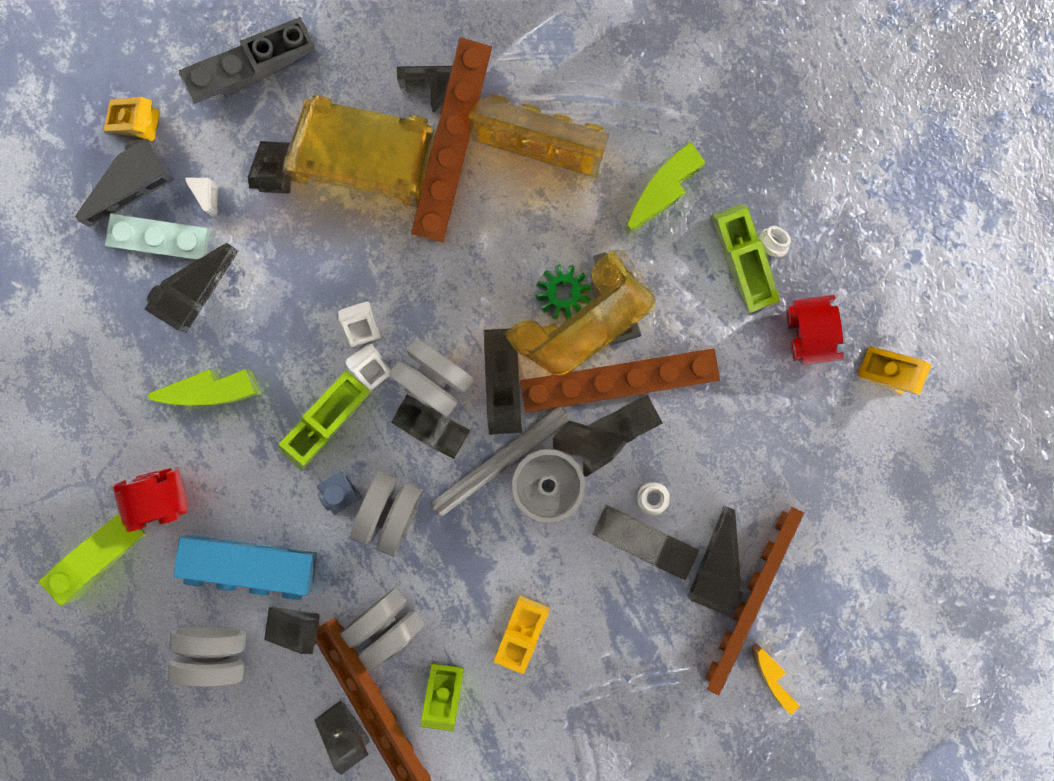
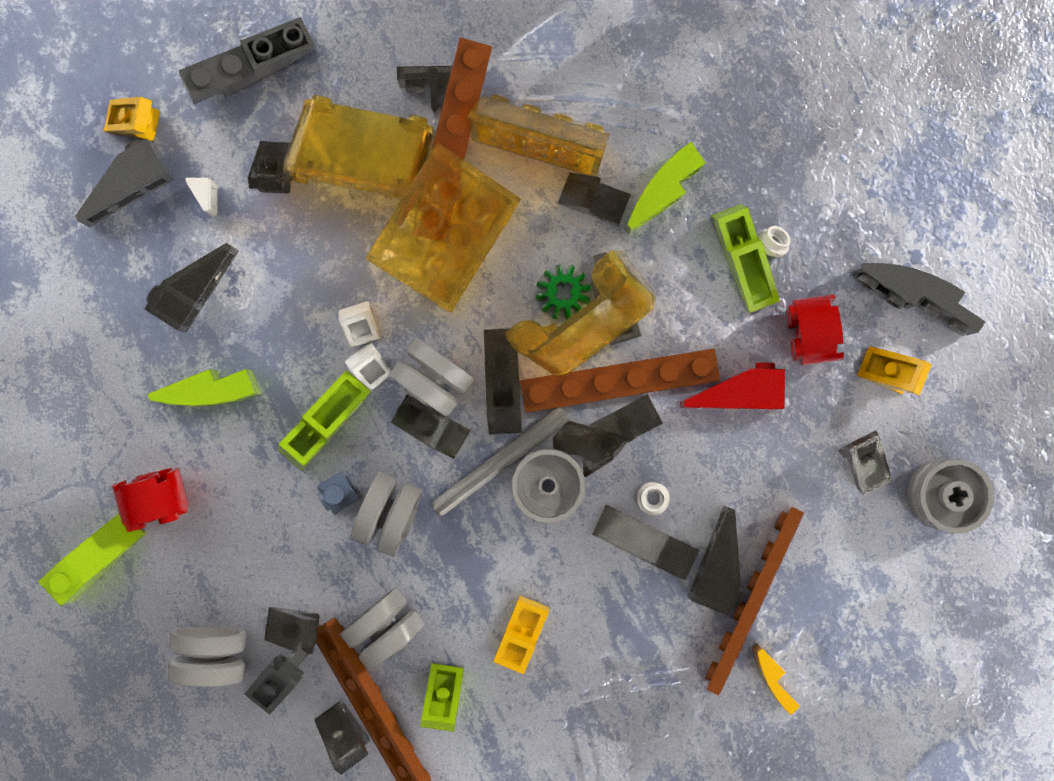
light aqua plate [105,214,210,262] -> none
dark azure brick [173,535,317,600] -> none
none -> dark grey hinge [244,646,309,715]
none -> clear yellow slope [365,143,521,313]
none -> clear smoke slope [558,172,631,227]
none -> red slope [680,362,785,410]
none -> clear smoke slope [838,430,892,496]
none -> dark grey slope [852,263,985,336]
none -> light grey wheel [906,458,994,533]

